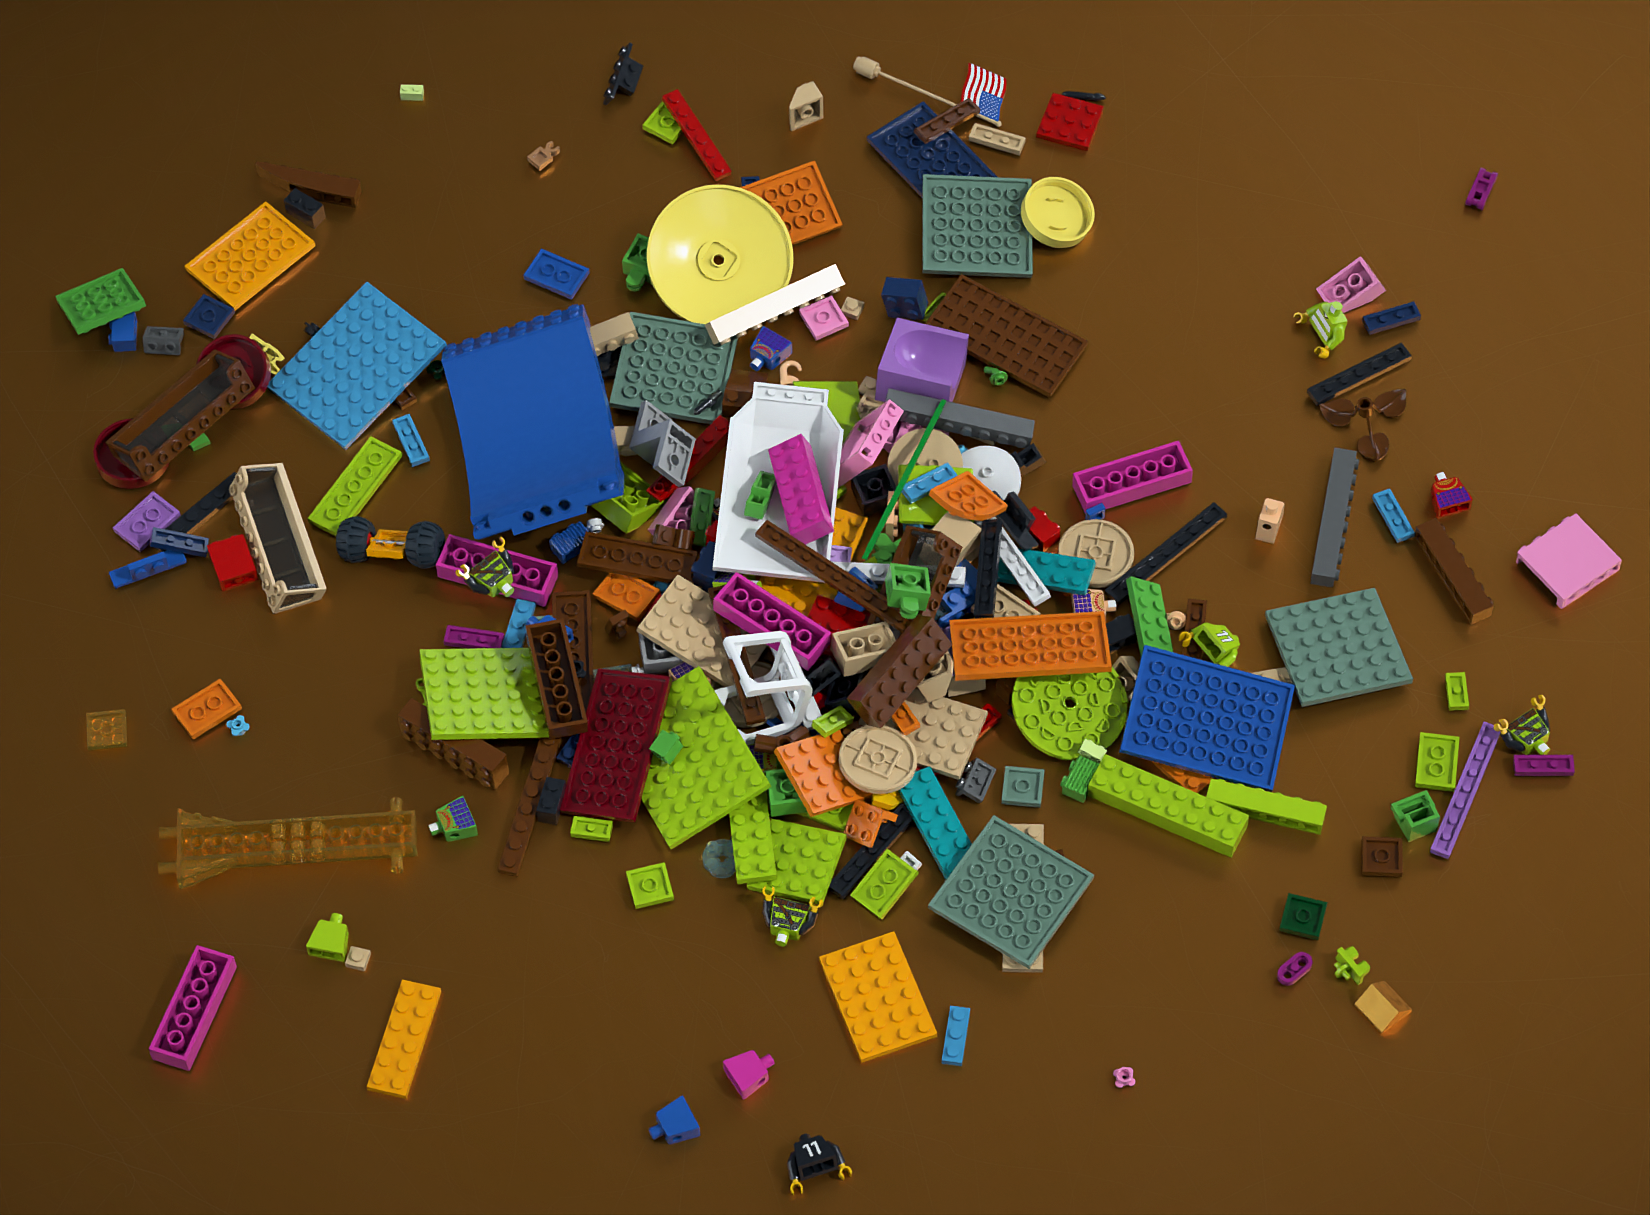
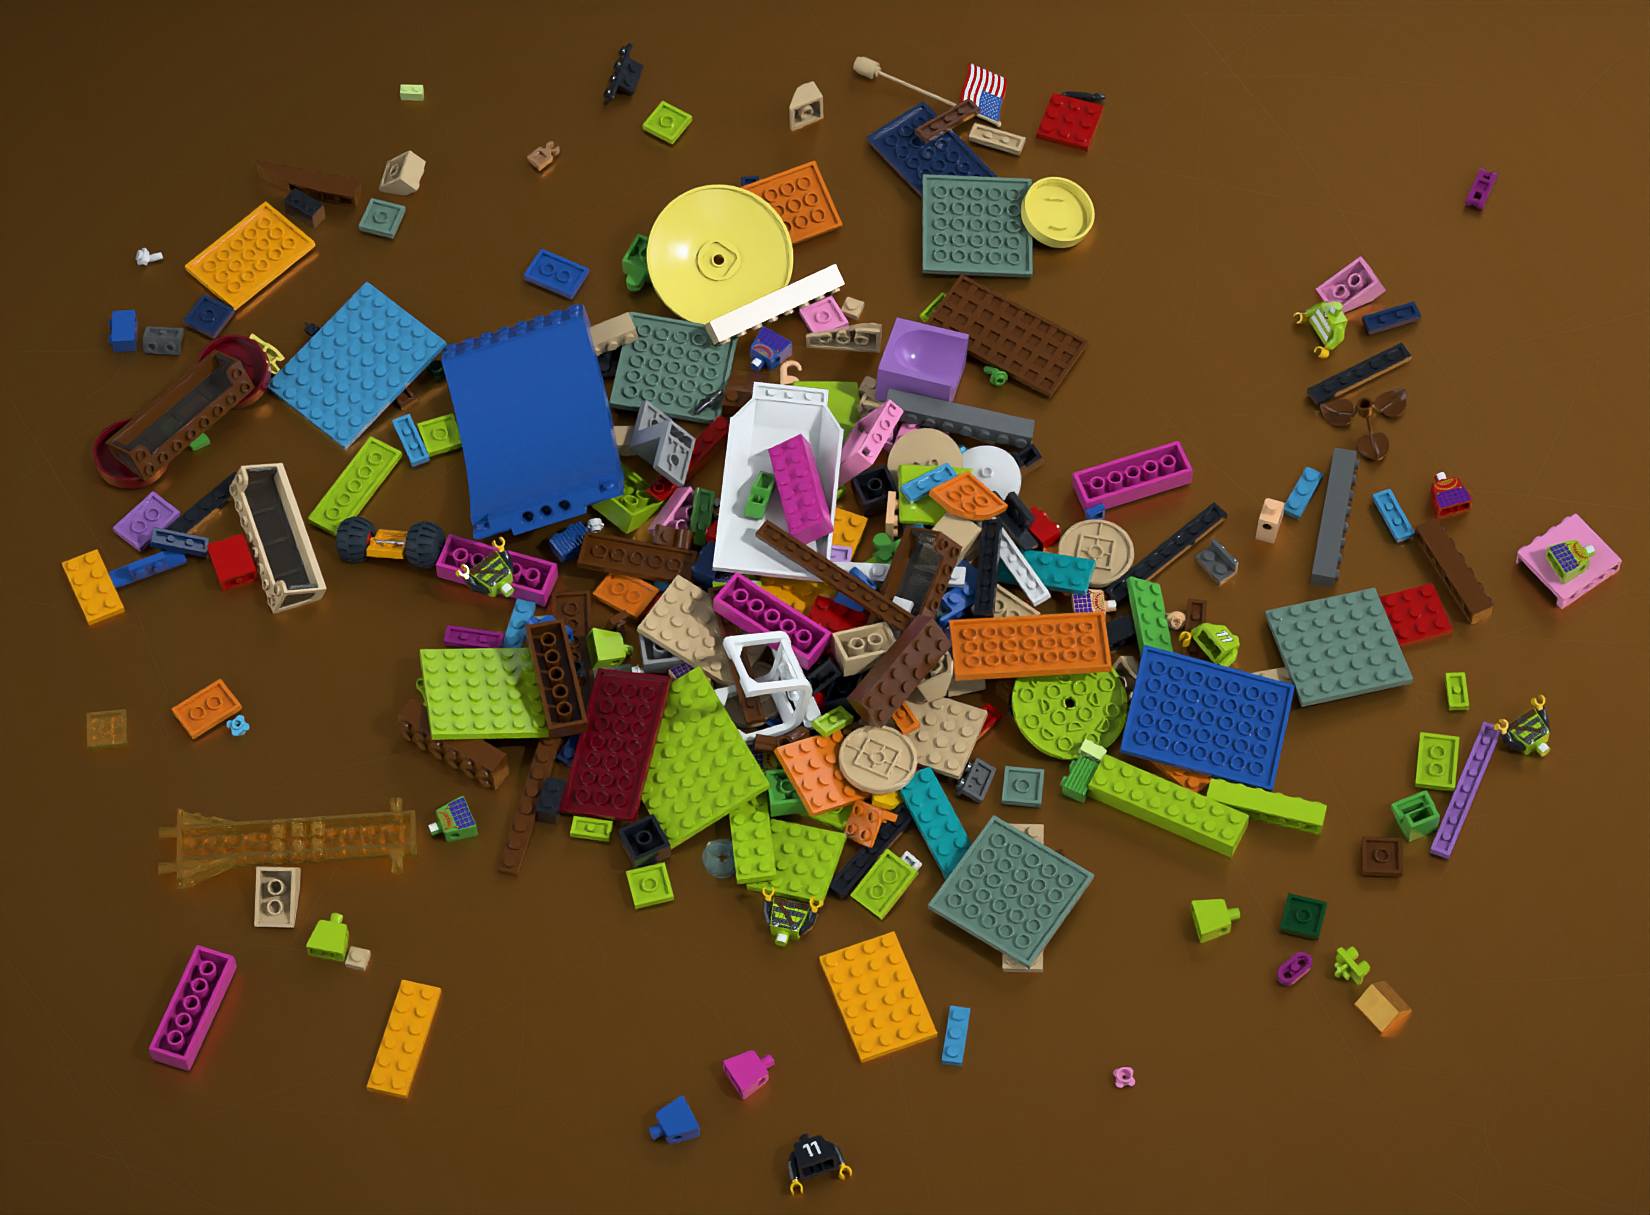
bright green plate [55,268,146,335] -> none
bright green brick [649,730,683,765] -> none
red plate [662,89,732,182] -> none
green piece [862,399,946,561] -> none
dark blue brick [881,277,928,320] -> none
bright green brick [885,563,931,619] -> none
magenta plate [1513,755,1575,776] -> none
none -> light orange plate [62,549,125,626]
none -> white plate [136,248,163,265]
none -> tan slope [254,867,301,928]
none -> sand green plate [359,198,406,239]
none -> tan slope [378,150,426,196]
none -> lime plate [417,413,462,457]
none -> lime torso [586,628,633,670]
none -> black brick [618,814,671,869]
none -> tan wedge [806,323,882,353]
none -> lime torso [1191,899,1240,943]
none -> dark grey bracket [1195,539,1238,586]
none -> dark azure plate [1284,467,1324,520]
none -> red plate [1379,583,1453,648]
none -> torso [1545,539,1595,584]

